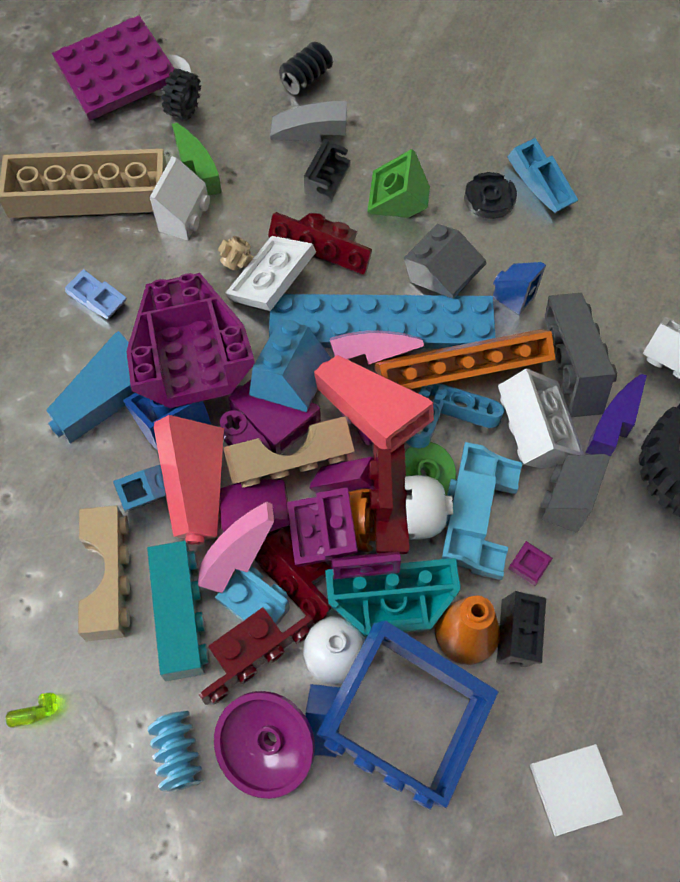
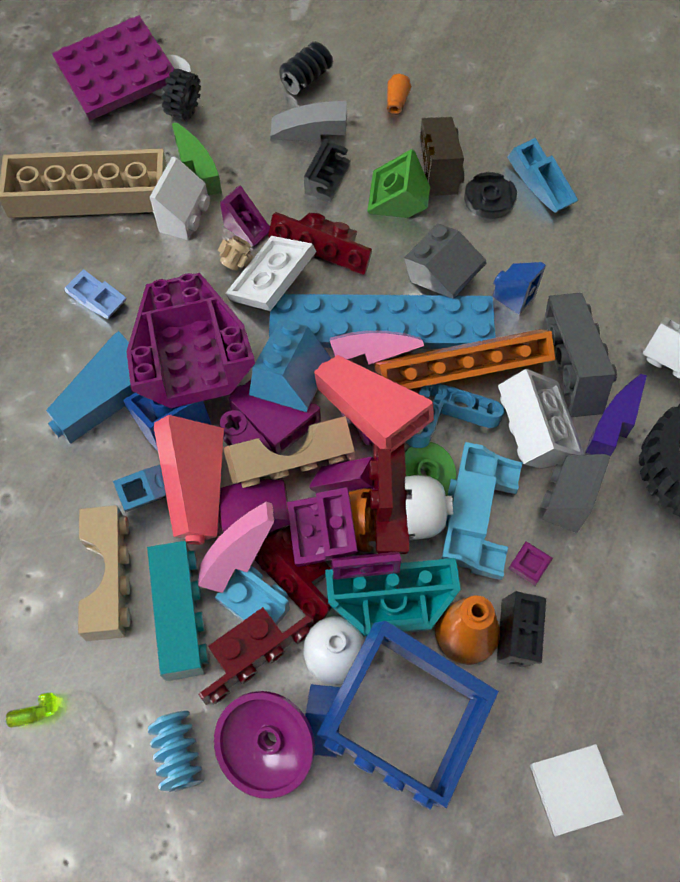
none -> magenta slope [220,185,270,246]
none -> orange cone [387,74,412,114]
none -> dark brown wedge [420,117,464,196]

